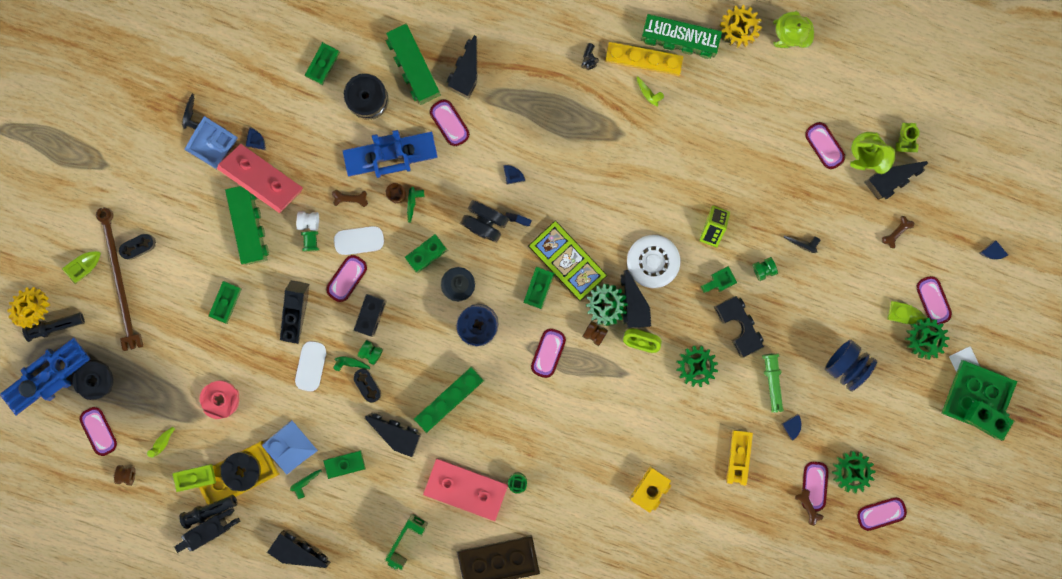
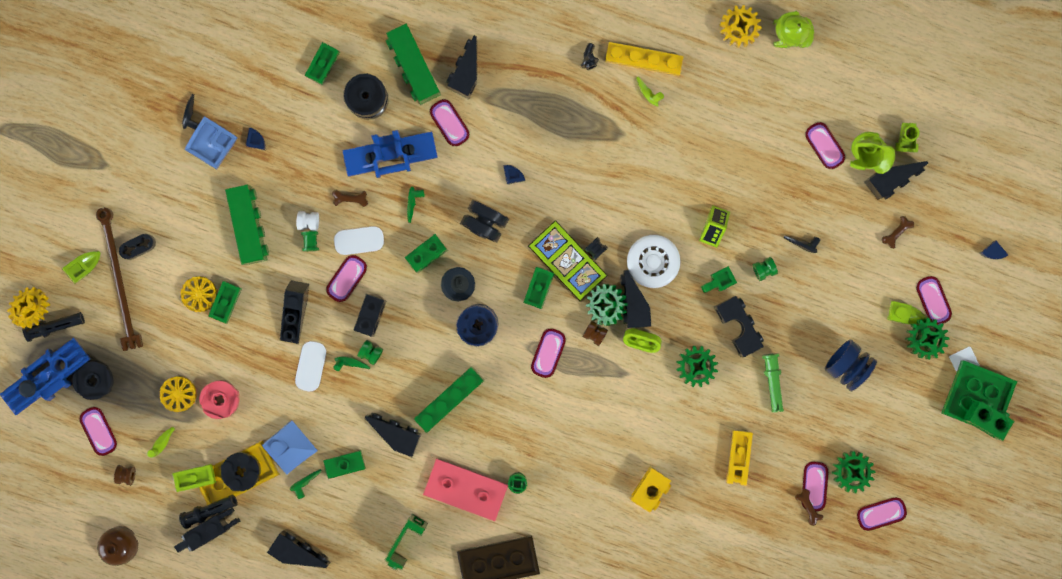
coral plate [217,144,303,213] -> none
black beam [354,369,381,403] -> none
reddish brown wheel [386,183,406,204] -> none
dark blue tile [505,212,532,227] -> none
green brick [641,14,722,59] -> none
dark blue tile [781,414,802,441] -> none
none -> reddish brown cylinder [97,526,139,566]
none -> yellow wheel [160,376,197,412]
none -> yellow wheel [180,276,217,312]
none -> black wheel [584,237,608,261]

